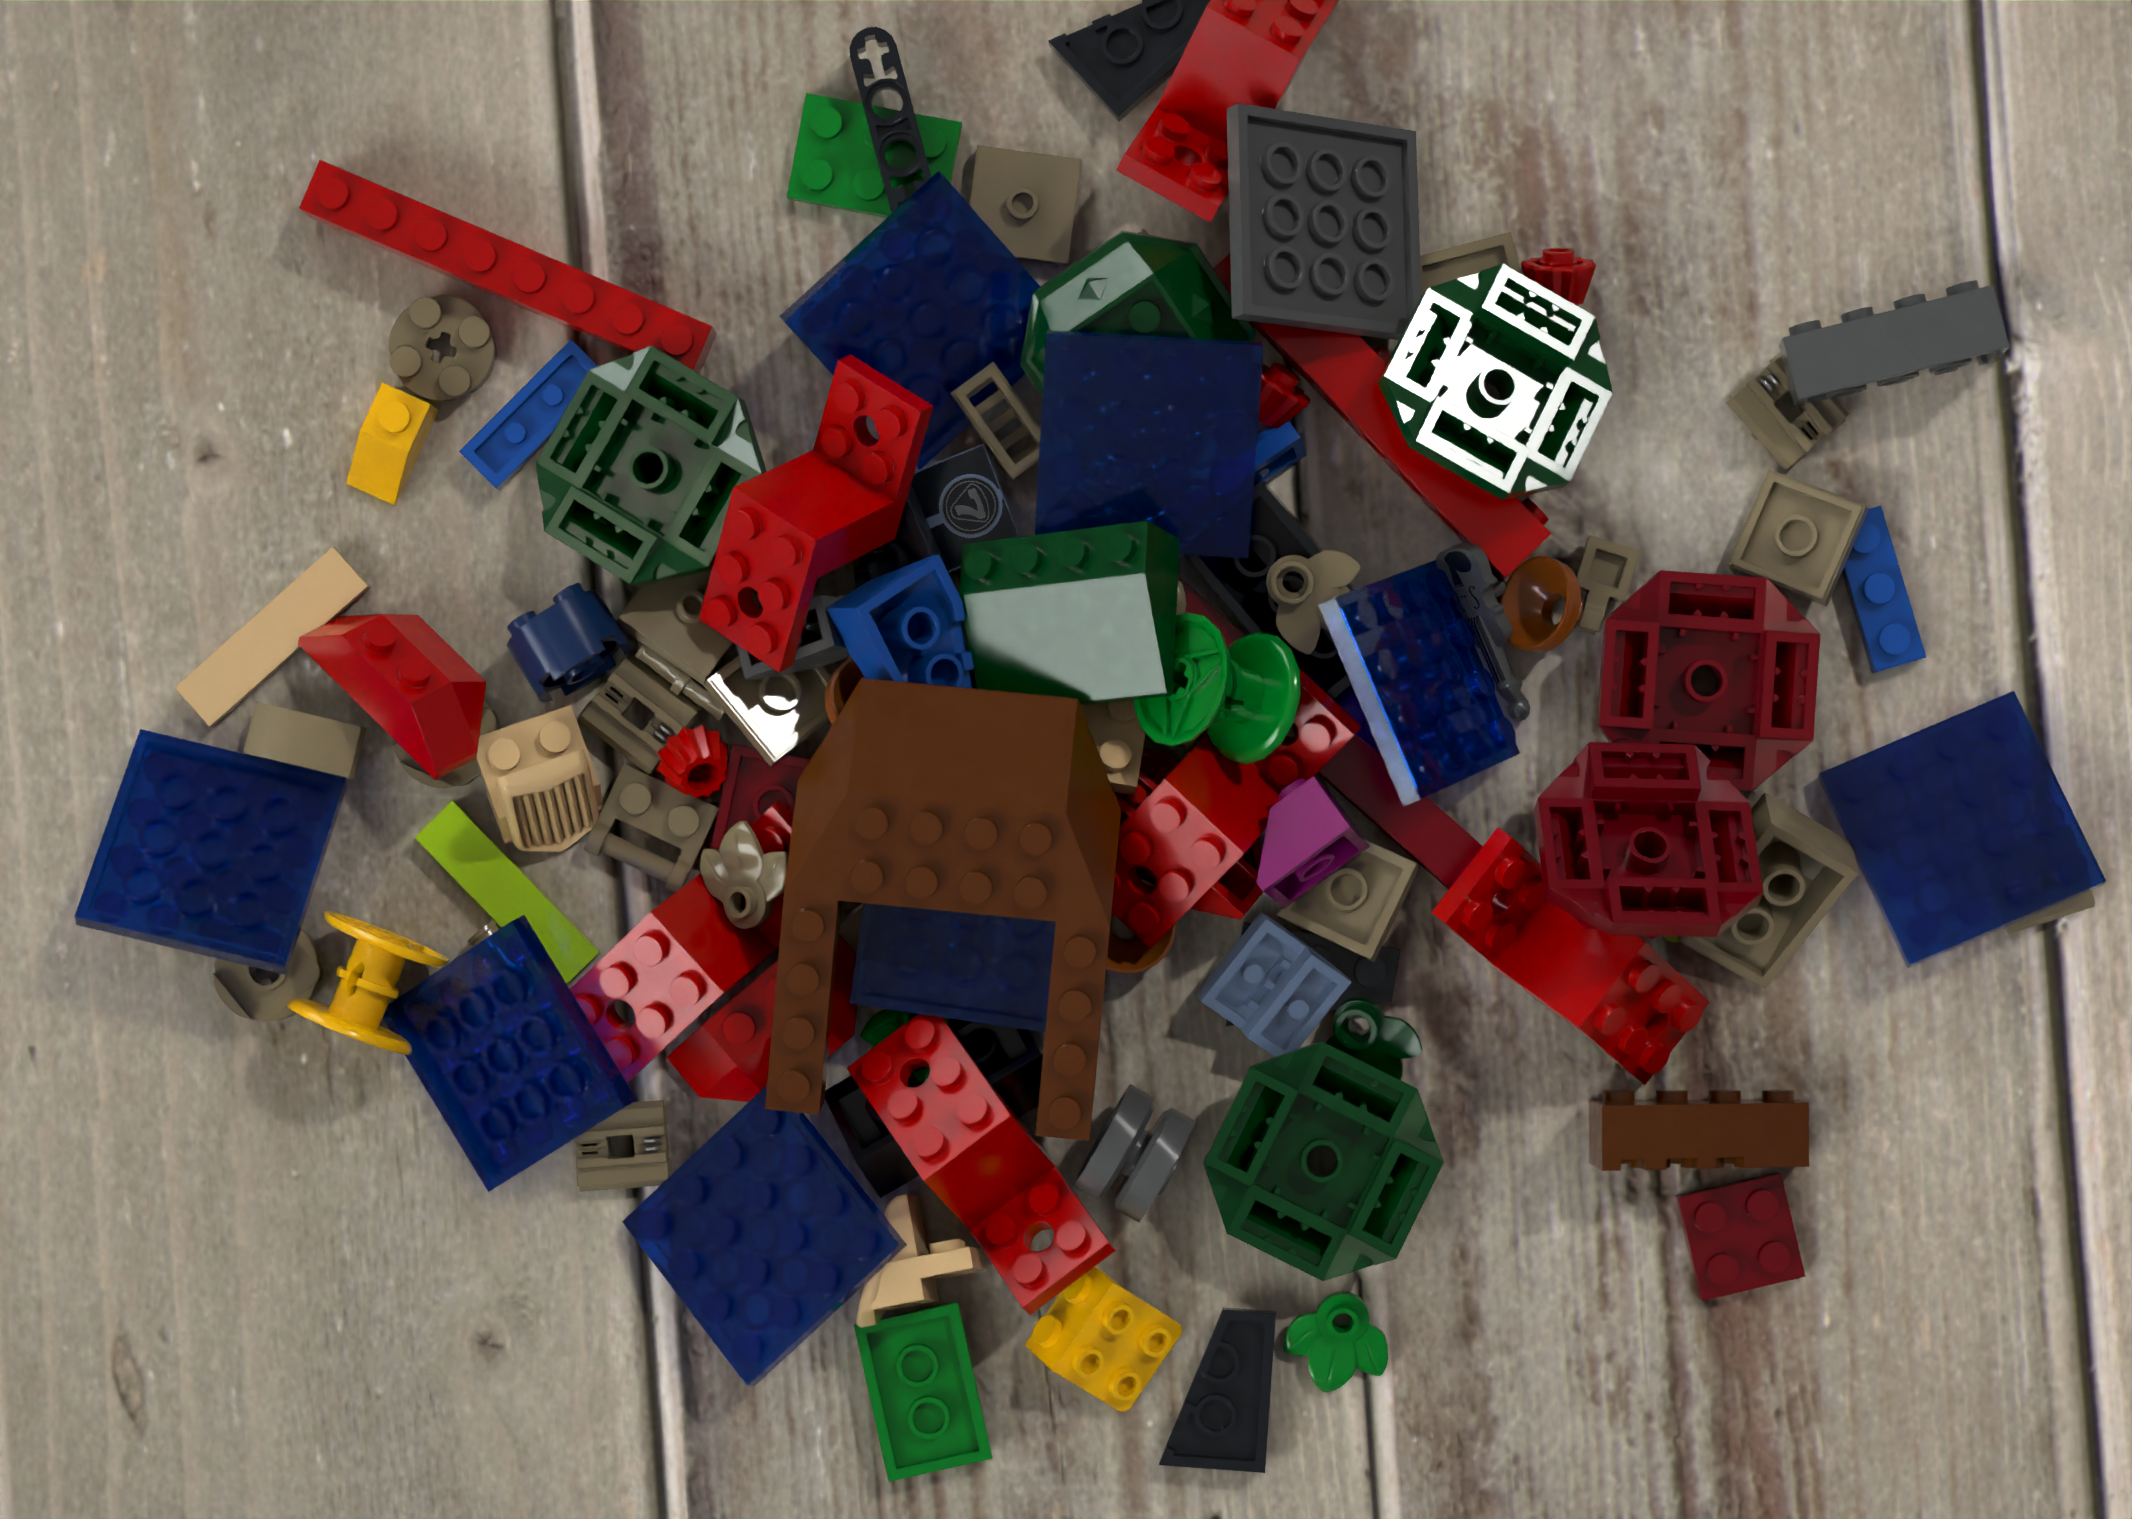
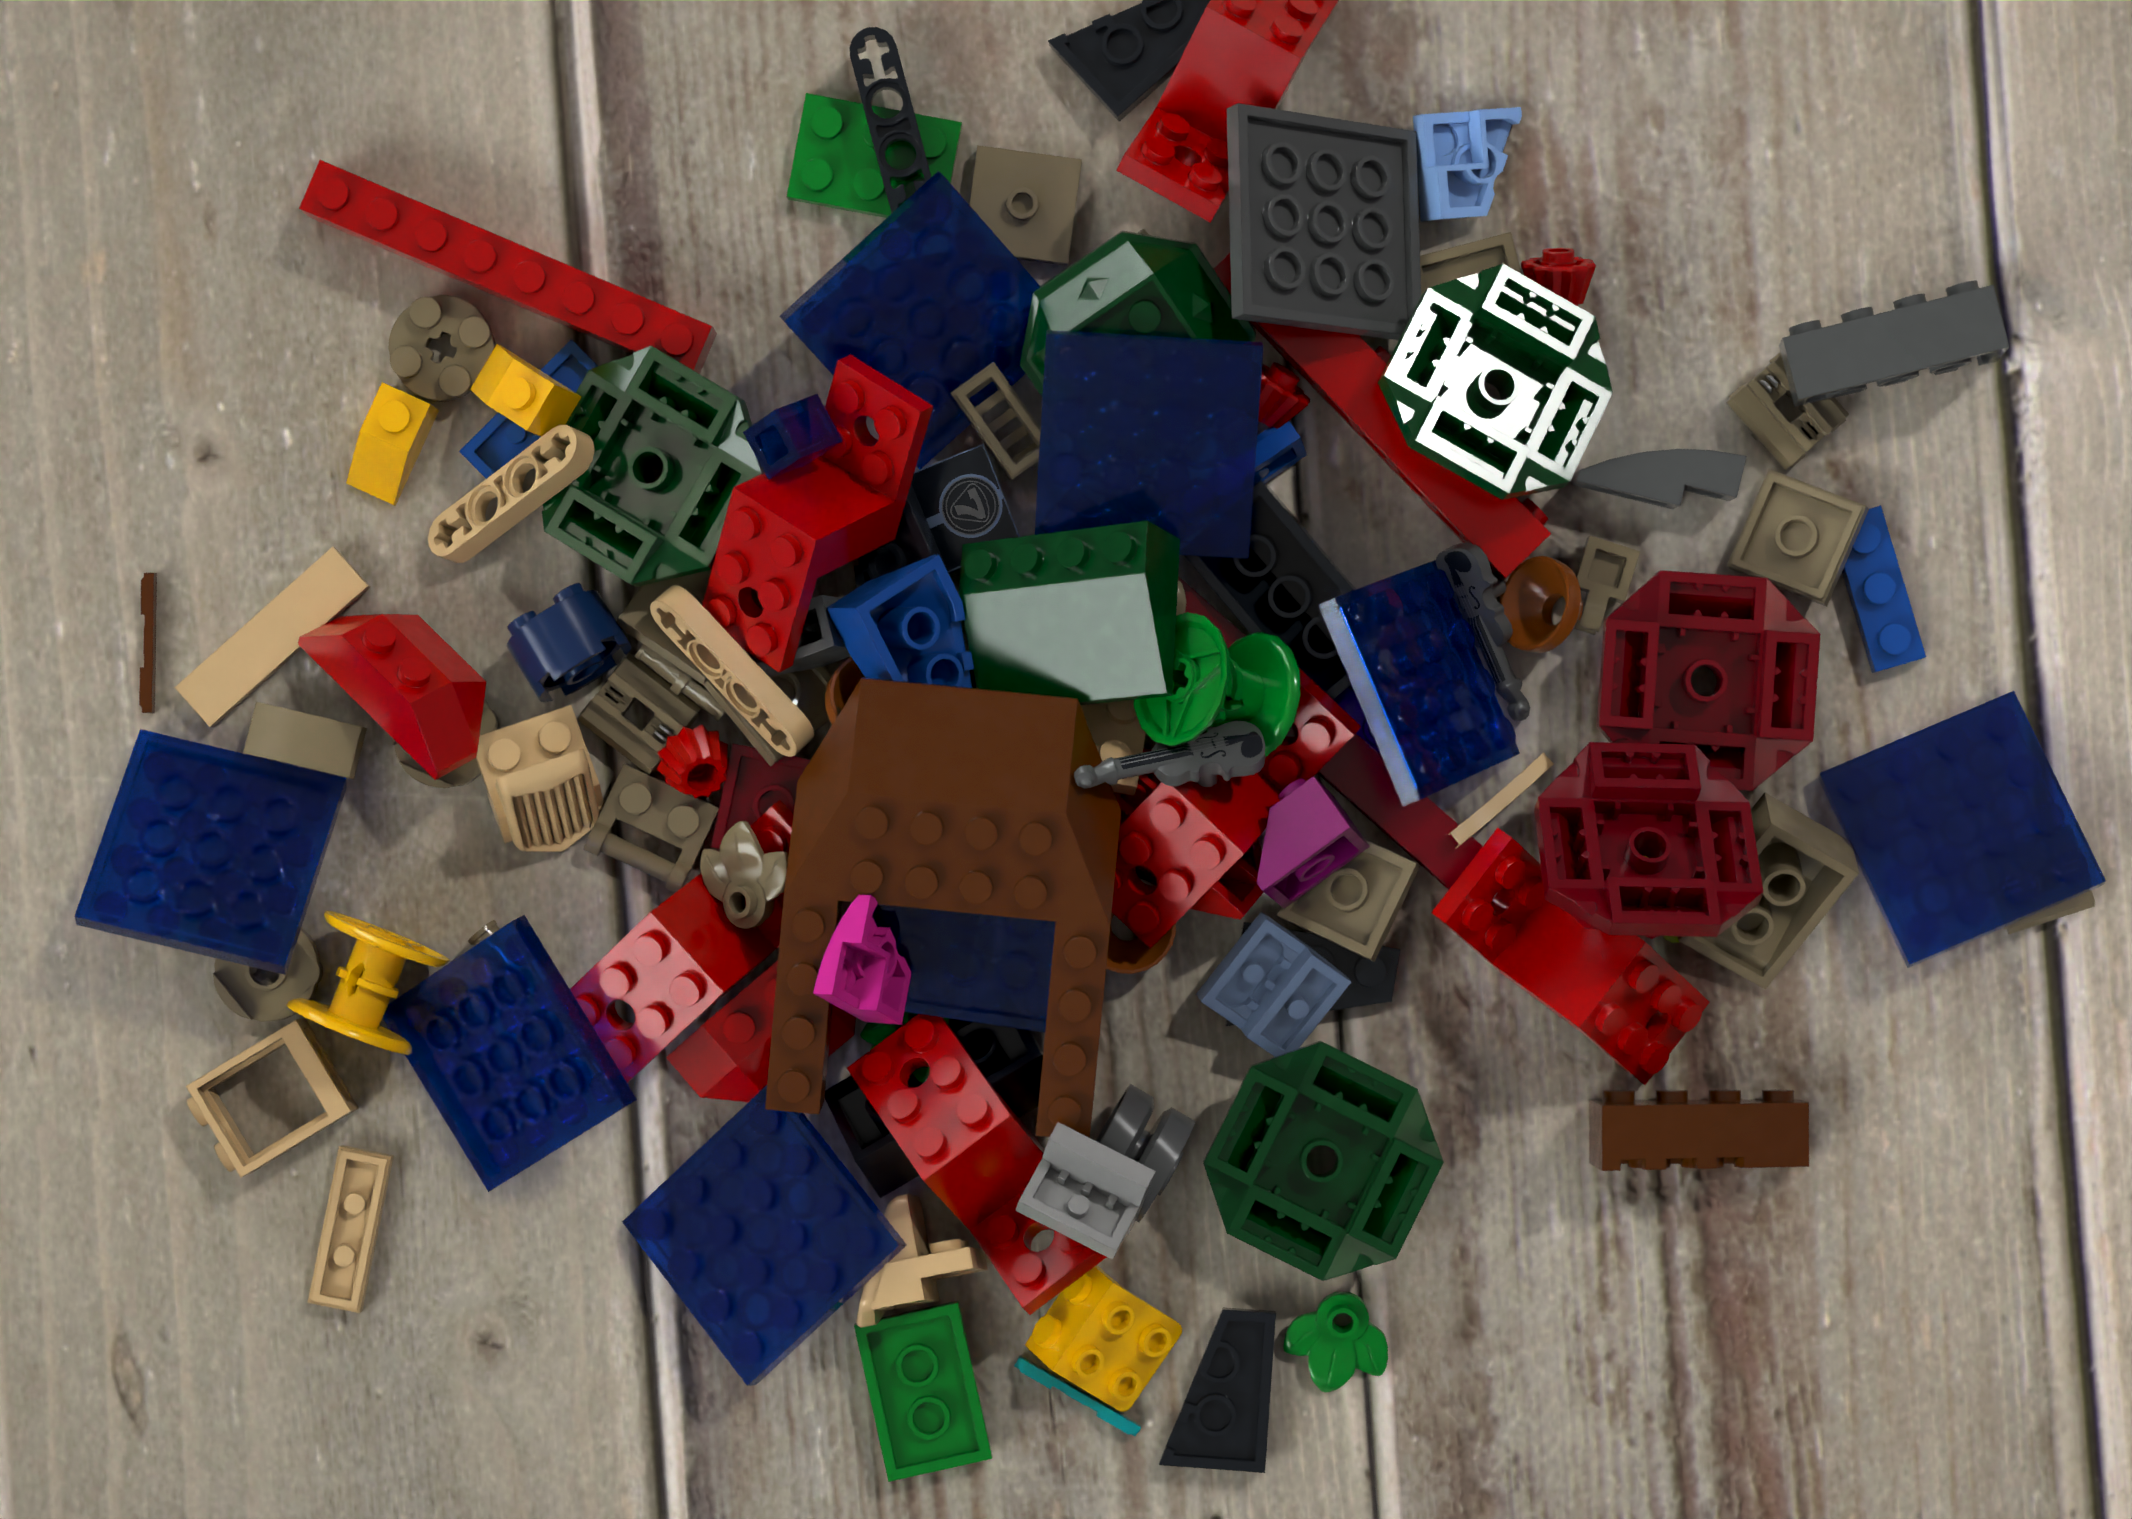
lime tile [414,800,601,989] -> none
dark tan piece [572,1100,672,1192] -> none
dark tan plate [1266,550,1363,654] -> none
dark green plate [1326,998,1423,1080] -> none
dark red plate [1675,1172,1806,1301] -> none
none -> reddish brown piece [139,573,157,713]
none -> tan window [186,1018,359,1178]
none -> tan tile [308,1145,394,1313]
none -> tan beam [428,425,595,563]
none -> yellow slope [470,344,582,437]
none -> tan beam [650,585,814,757]
none -> clear blue brick [743,394,843,480]
none -> dark pink slope [813,894,912,1025]
none -> teal piece [1014,1356,1141,1436]
none -> light grey bracket [1015,1122,1156,1260]
none -> dark grey piece [1074,721,1266,789]
none -> light blue slope [1413,107,1522,222]
none -> tan piece [1448,752,1554,848]
none -> dark grey slope [1571,449,1747,509]

